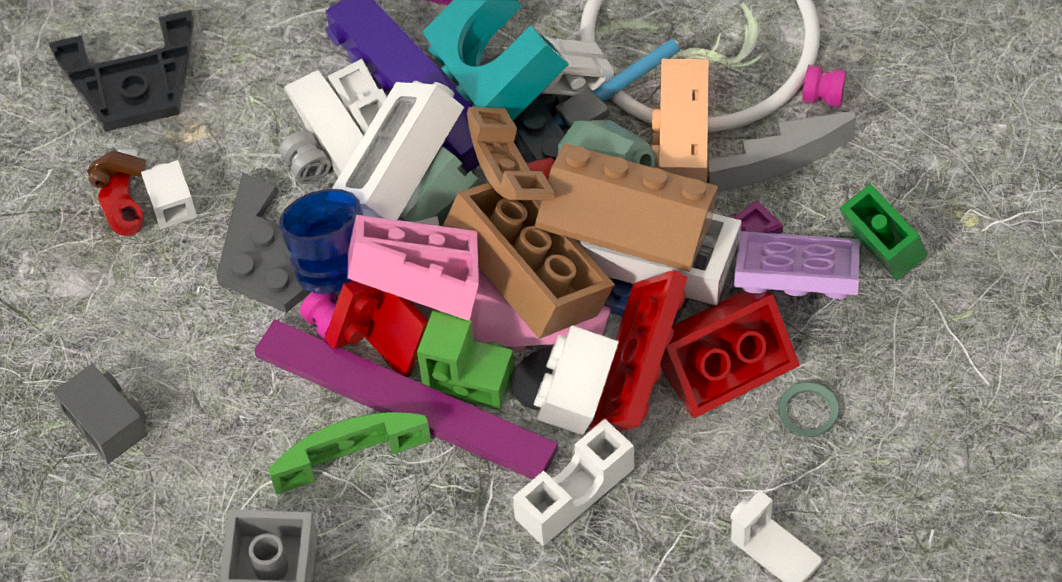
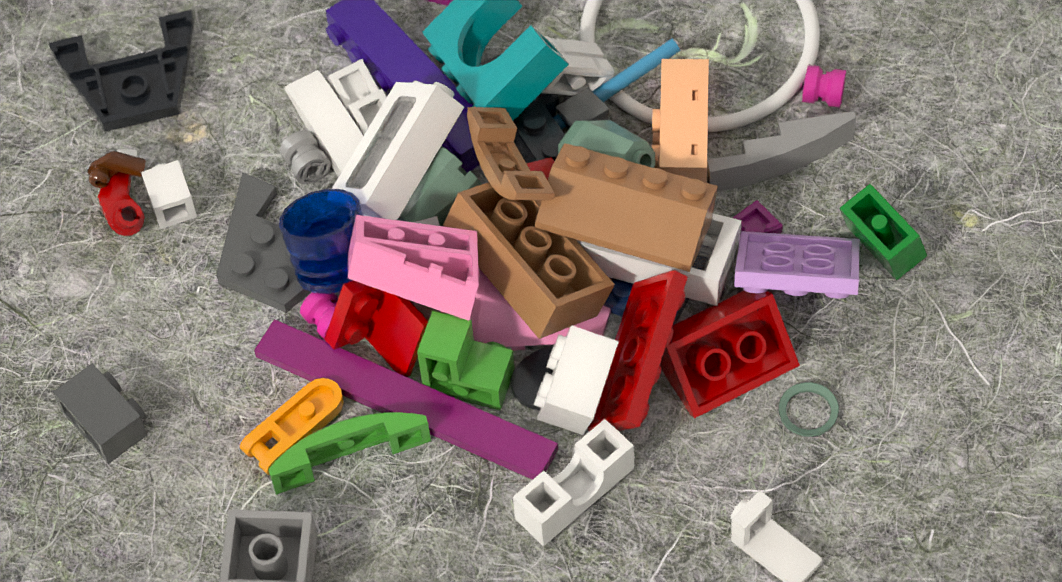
none -> light orange plate [240,378,344,475]

